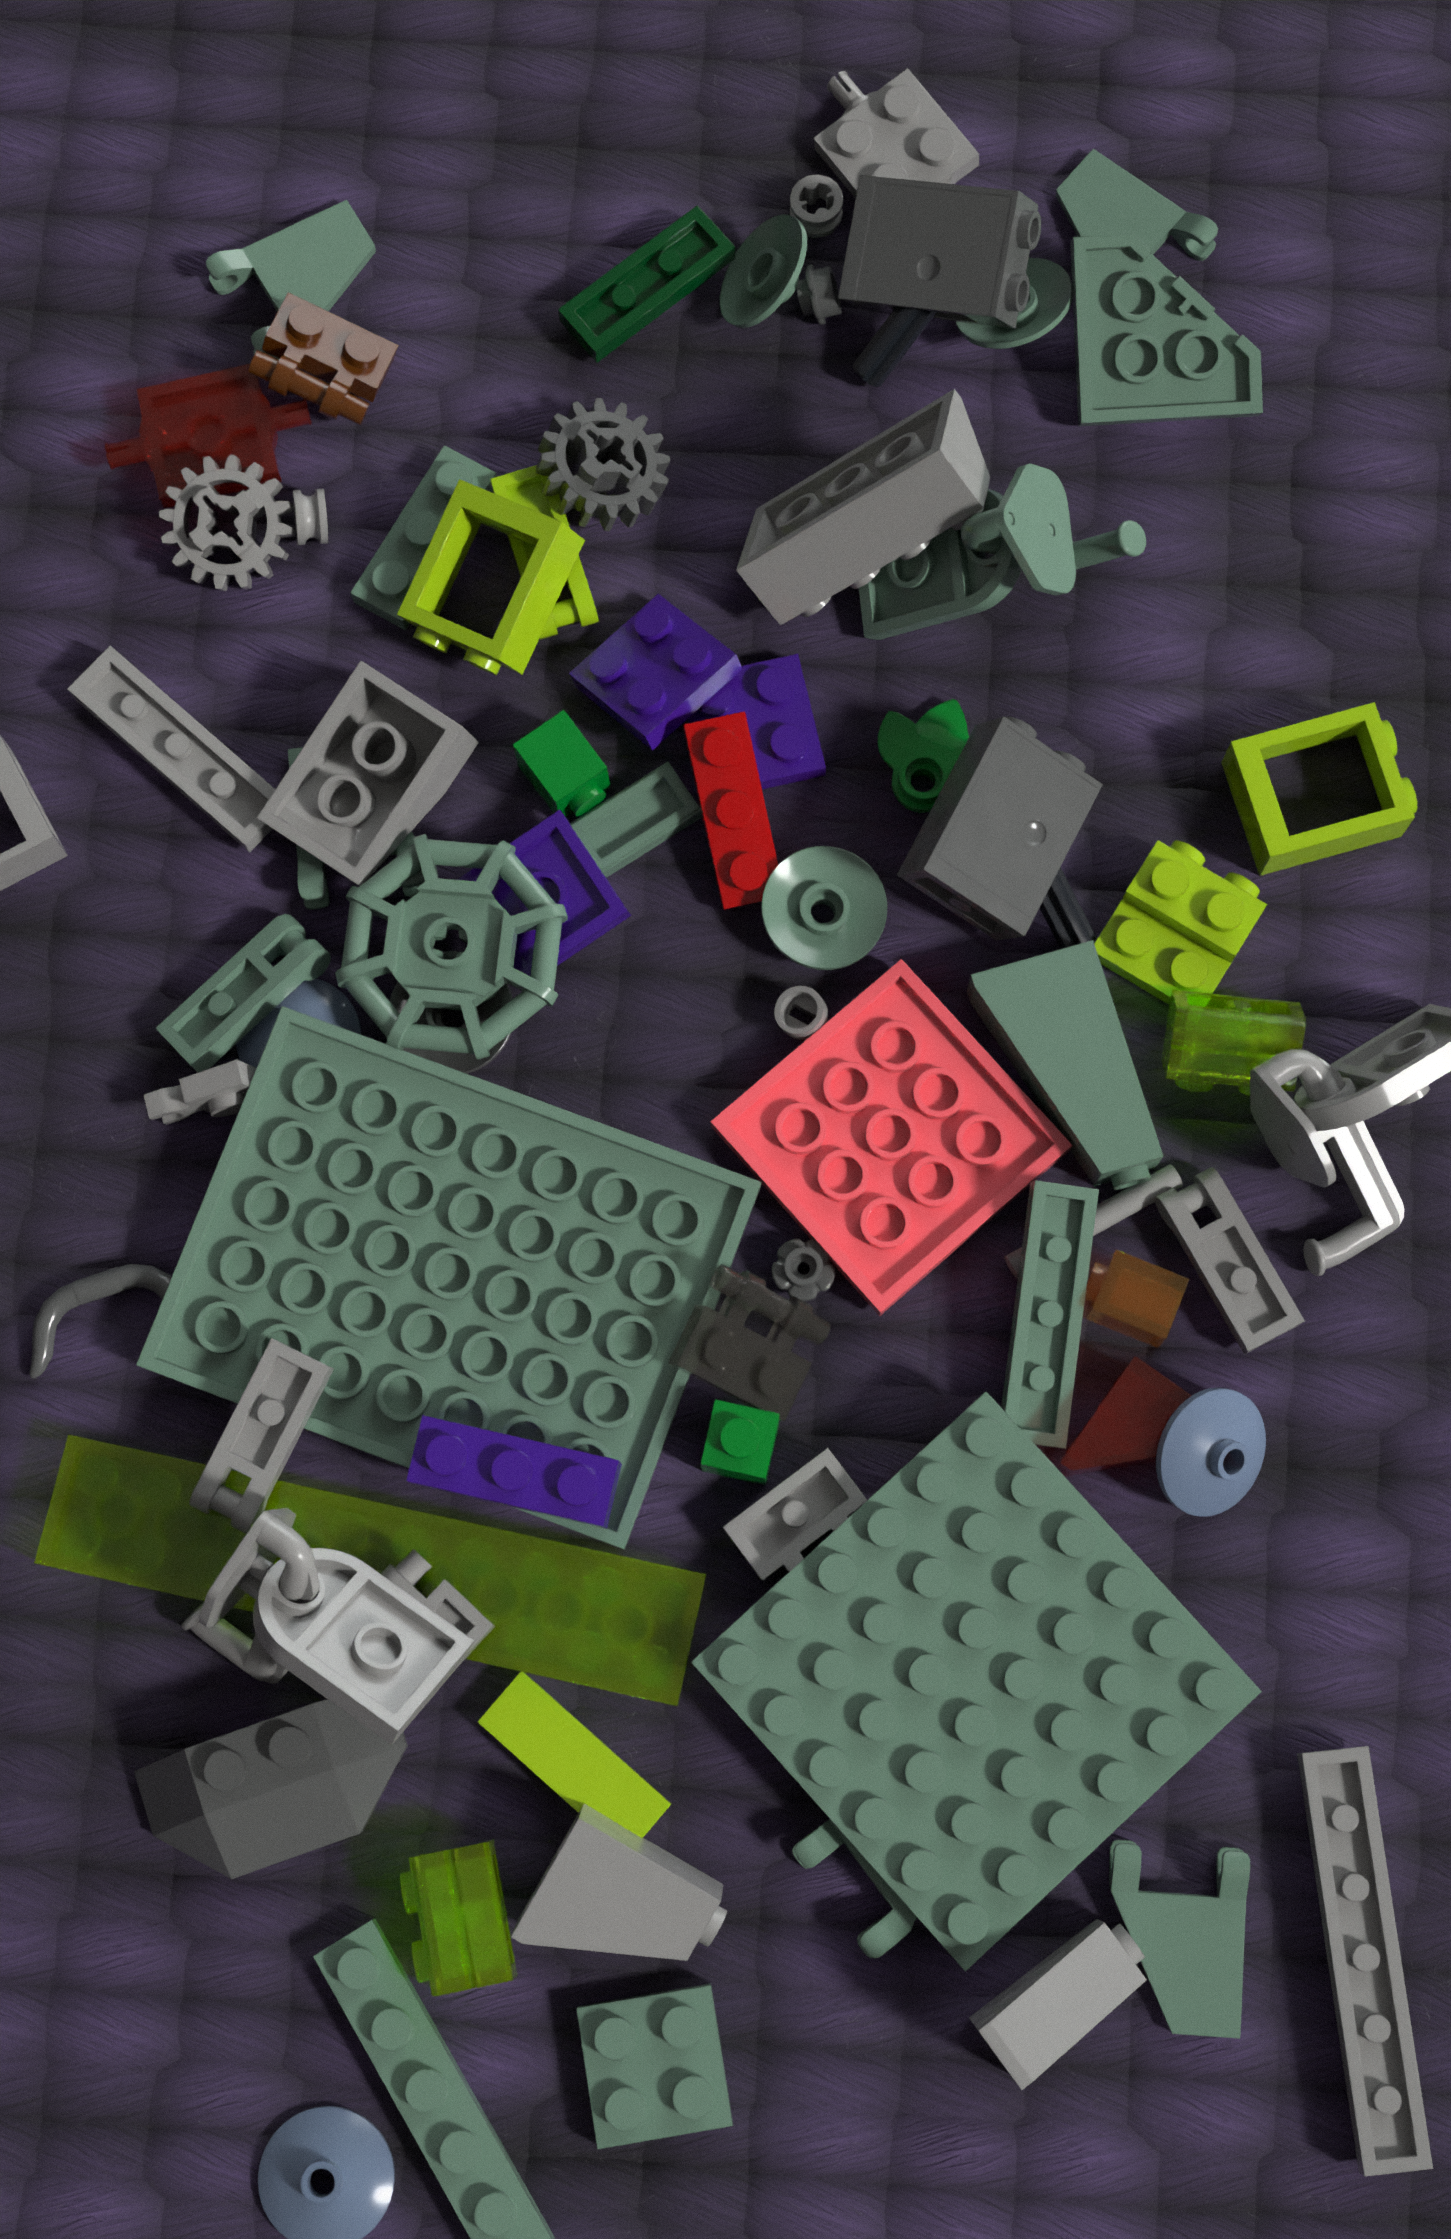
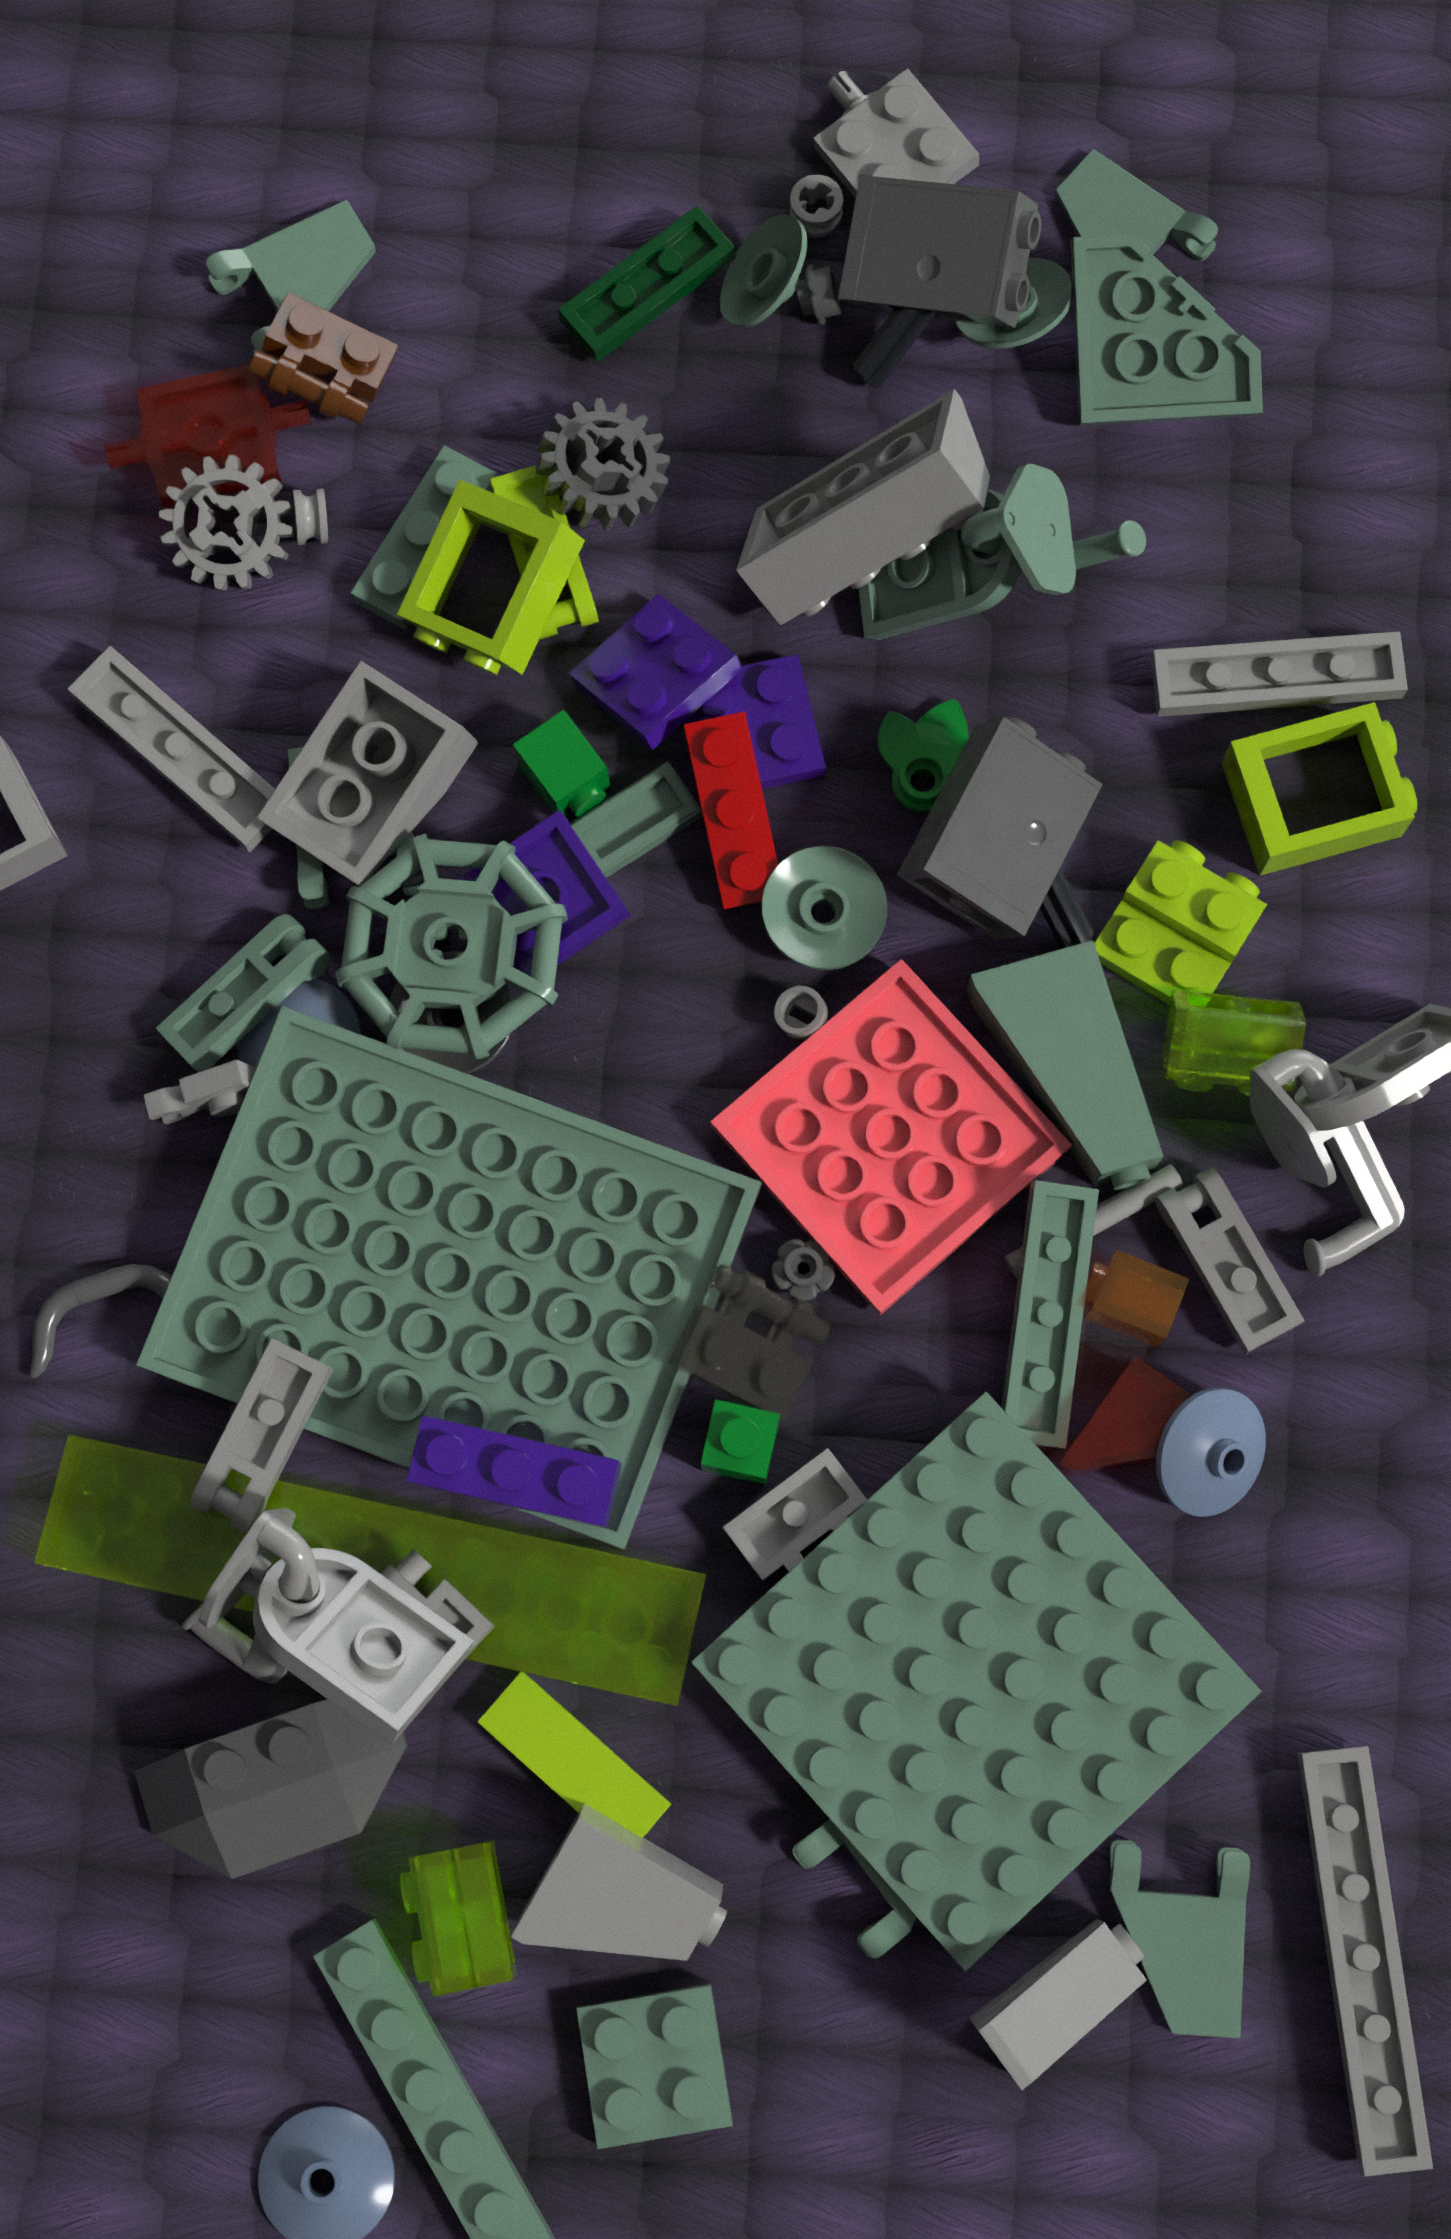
none -> light grey plate [1151,631,1408,717]

